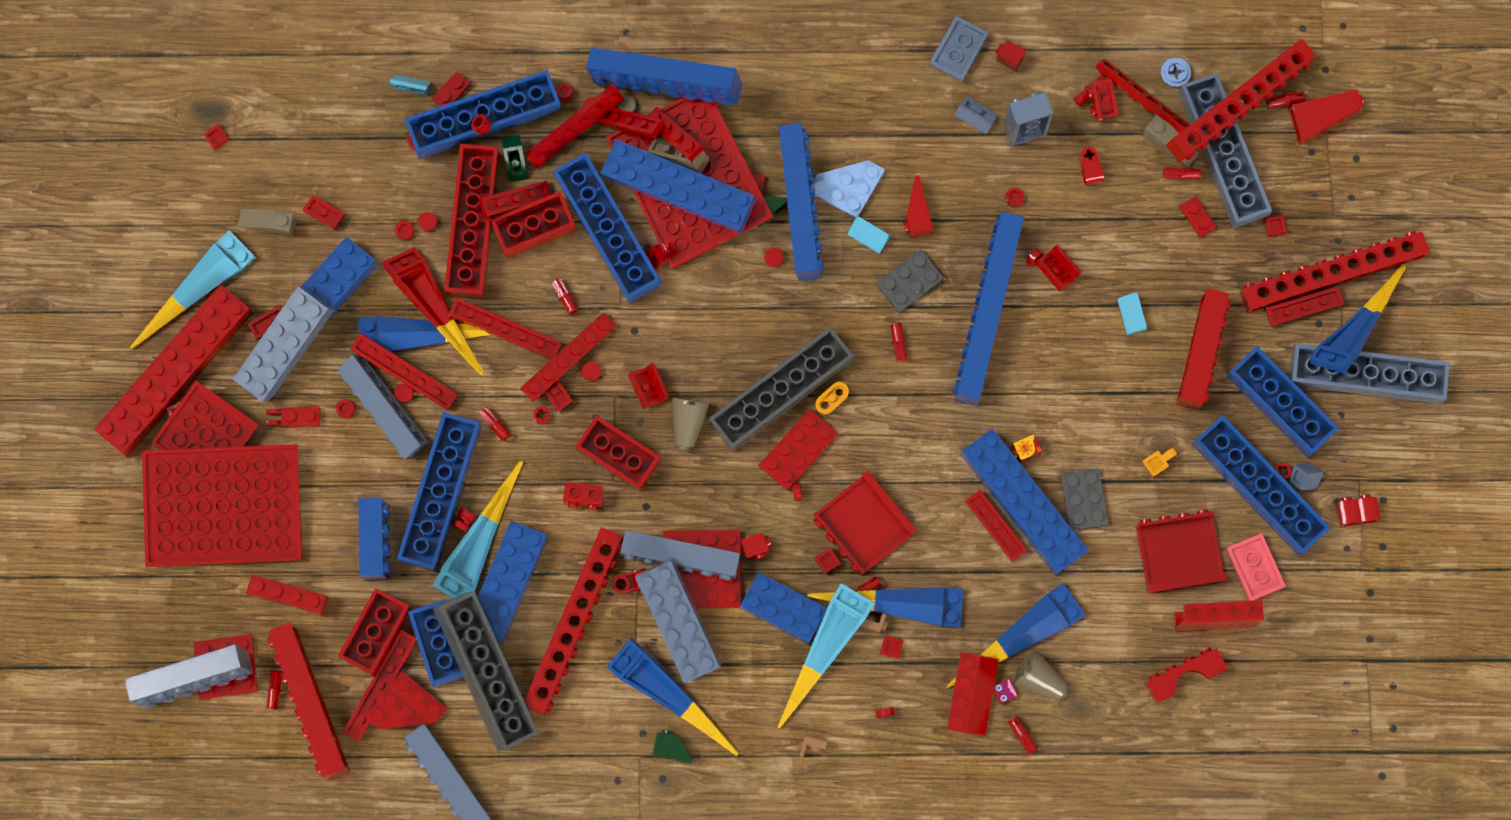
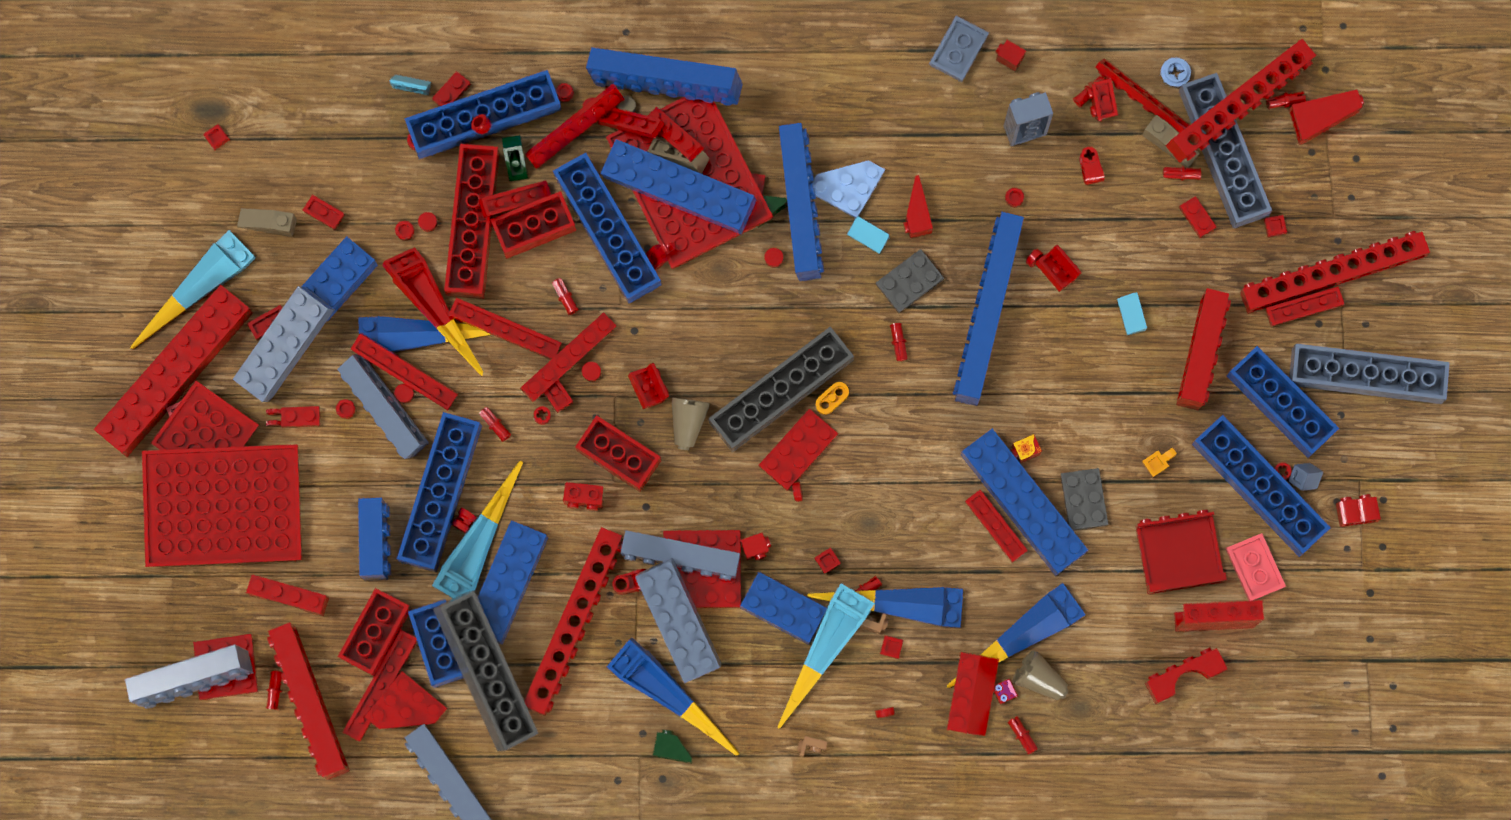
red panel [813,470,916,575] -> none
sand blue slope [955,96,999,134] -> none
blue plate [1310,263,1406,374] -> none

